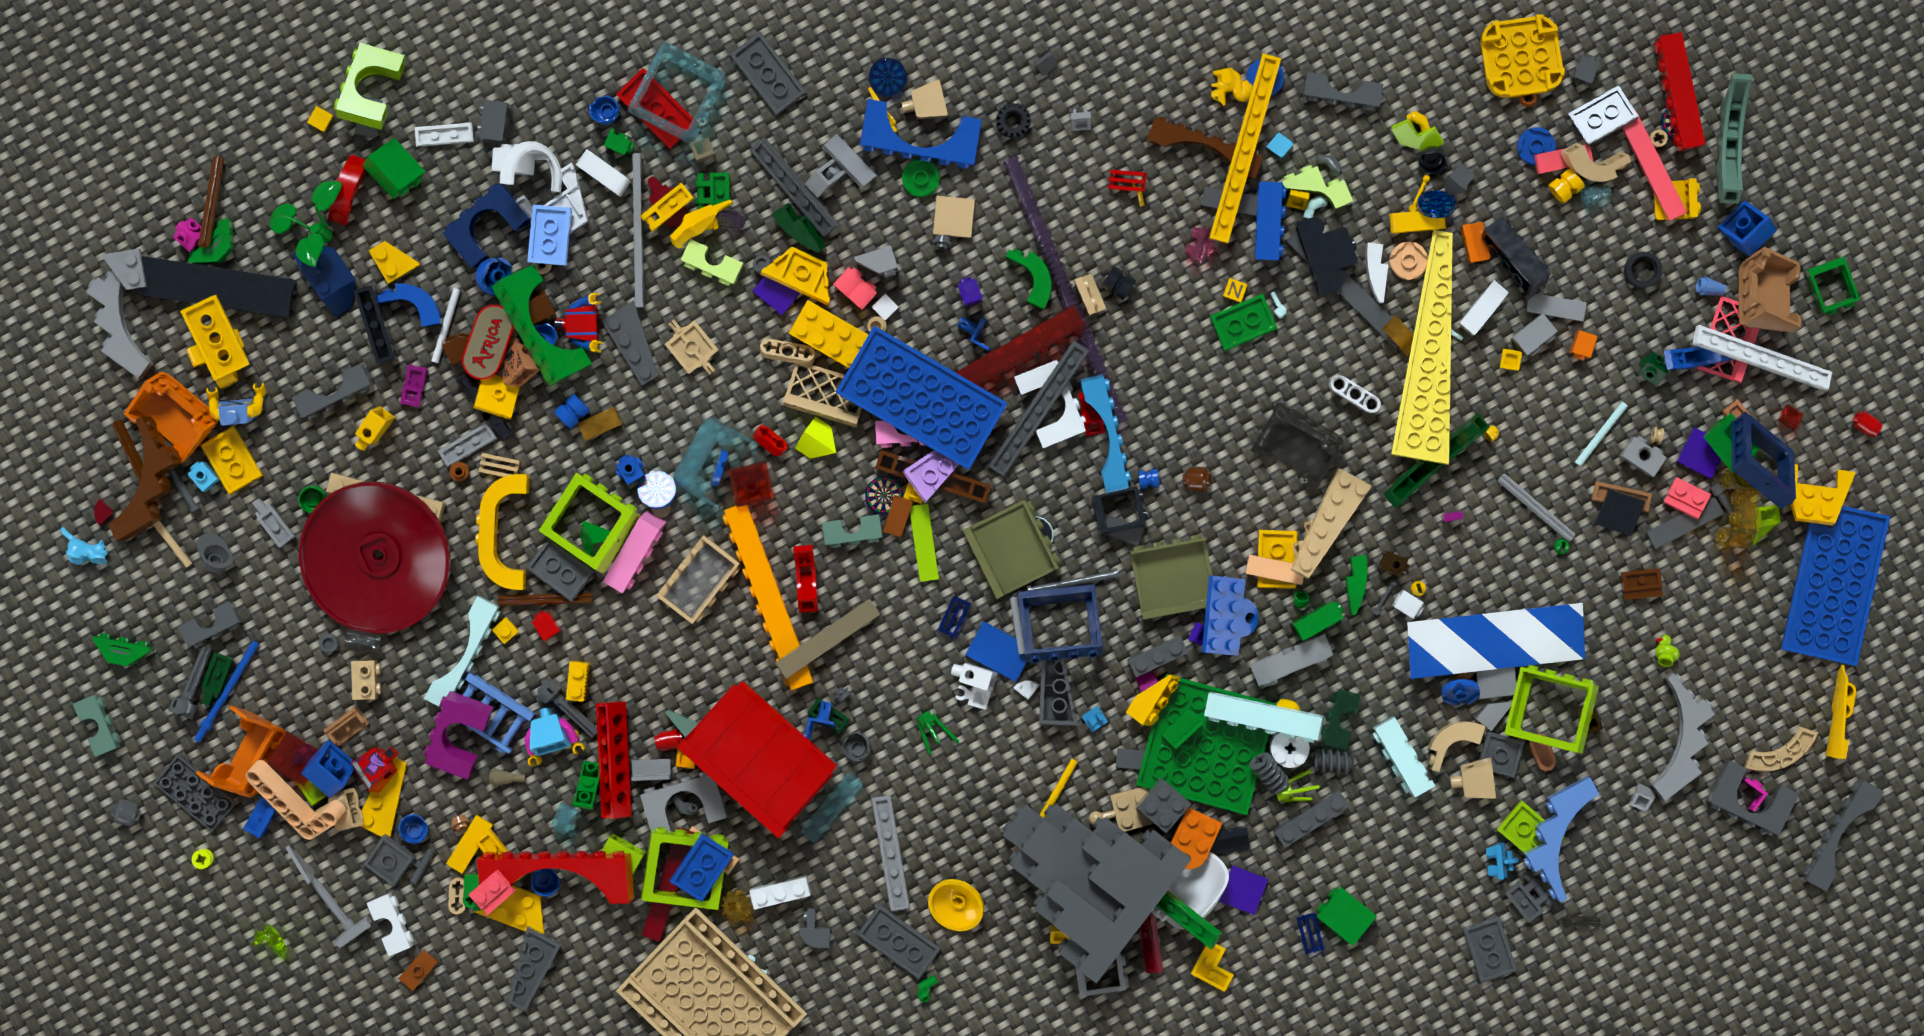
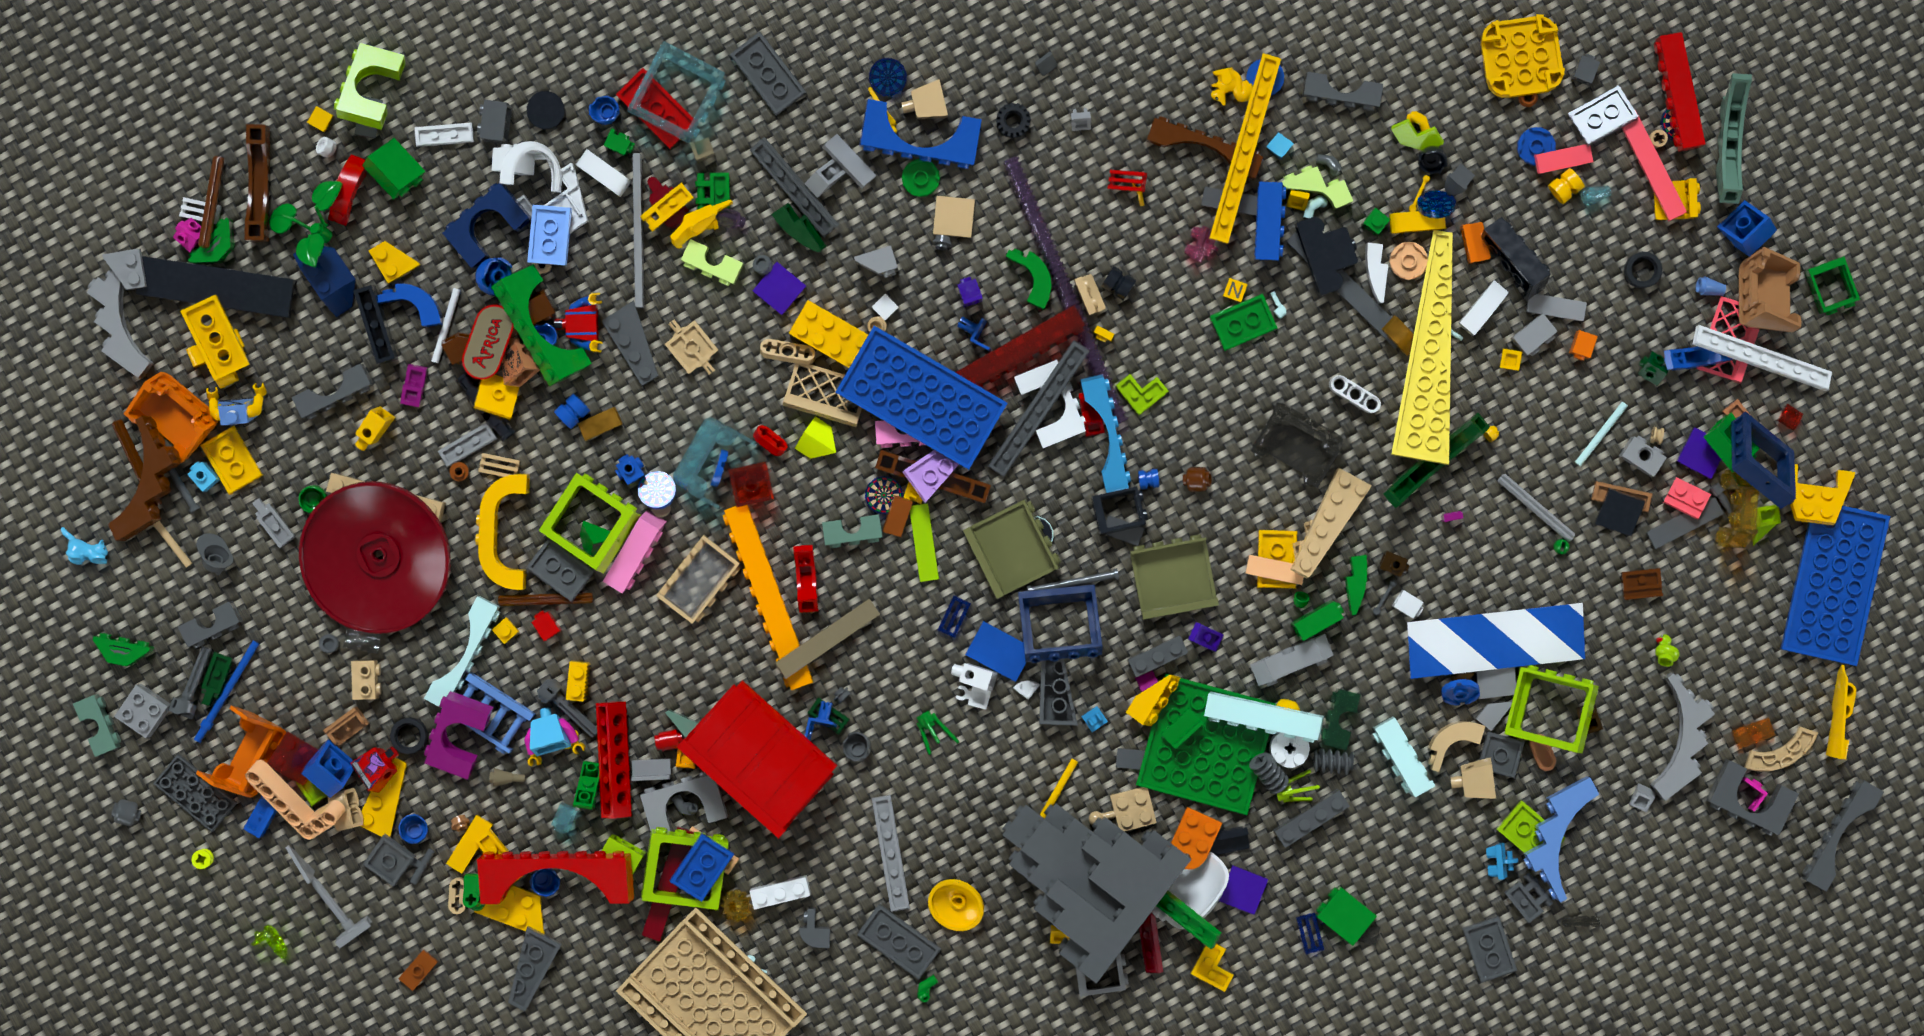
dark red tile [94,498,115,526] -> none
white arch [367,893,414,956] -> none
coral plate [469,869,516,916] -> none
yellow wing [760,247,830,305] -> none
clear light blue tile [800,772,864,843] -> none
coral brick [833,267,877,310] -> none
light grey bar [1010,597,1024,655] -> none
dark grey brick [1135,777,1191,833] -> none
plate [1202,576,1258,656] -> none
yellow hinge [1410,581,1426,596] -> none
tan arch [1560,143,1631,182] -> none
red brick [1852,411,1883,437] -> none
none -> light grey brick [114,684,170,738]
none -> white tile [179,197,222,224]
none -> reddish brown arch [245,124,270,242]
none -> white tile [316,137,337,158]
none -> black tyre [390,717,428,754]
none -> black tile [527,91,565,130]
none -> yellow plate [1094,325,1114,343]
none -> lime tile [1115,374,1169,415]
none -> green brick [1361,207,1390,236]
none -> clear orange plate [1731,717,1775,749]

